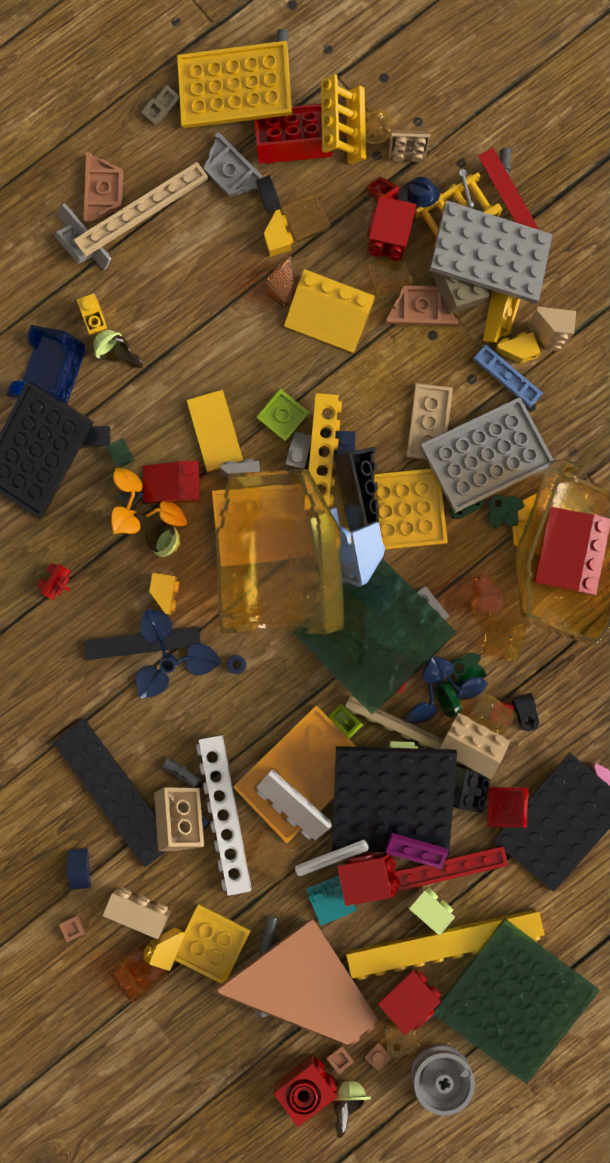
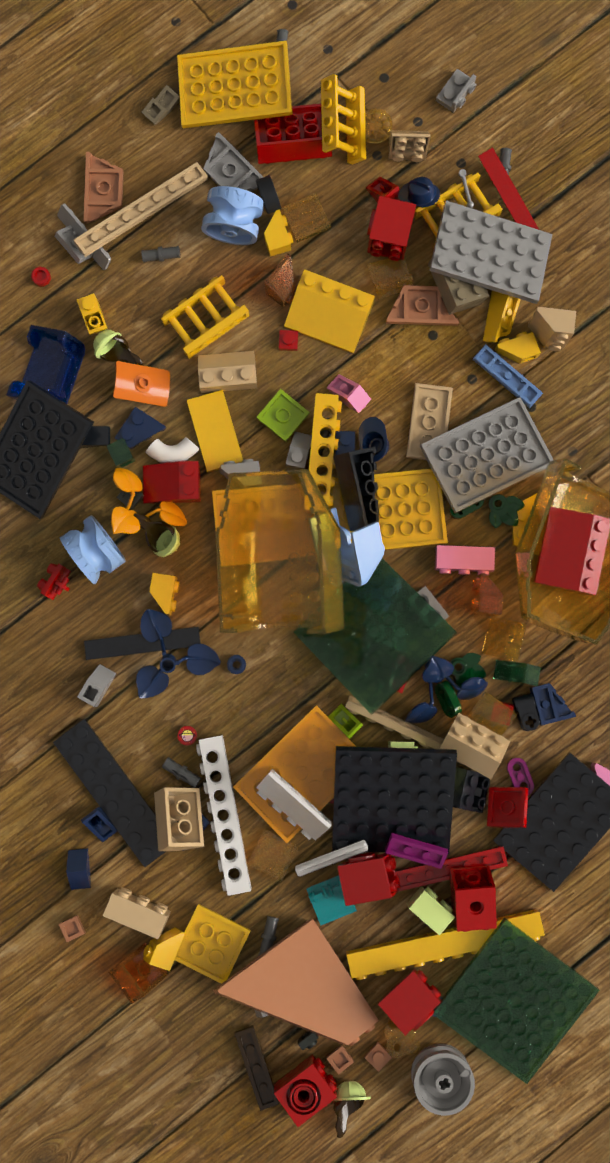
none -> red tile [31,267,51,287]
none -> light blue piece [60,515,126,584]
none -> light grey slope [77,664,117,707]
none -> dark blue slope [81,807,118,842]
none -> orange shield [113,361,170,407]
none -> dark blue wing [115,407,166,449]
none -> dark grey pin [141,246,181,262]
none -> white cylinder [146,437,199,463]
none -> yellow fence [161,275,249,359]
none -> tile [178,726,198,745]
none -> tan slope [198,351,257,393]
none -> light blue piece [201,186,264,245]
none -> dark brown plate [234,1025,279,1111]
none -> red plate [279,330,298,351]
none -> pearl dark grey plate [298,1031,319,1050]
none -> bright pink slope [327,374,371,413]
none -> dark blue piece [359,417,390,462]
none -> bright pink brick [435,545,495,575]
none -> light grey bracket [436,69,477,113]
none -> red brick [450,865,497,932]
none -> clear green slope [493,660,541,686]
none -> magenta plate [507,758,534,795]
none -> dark blue wing [530,683,576,726]

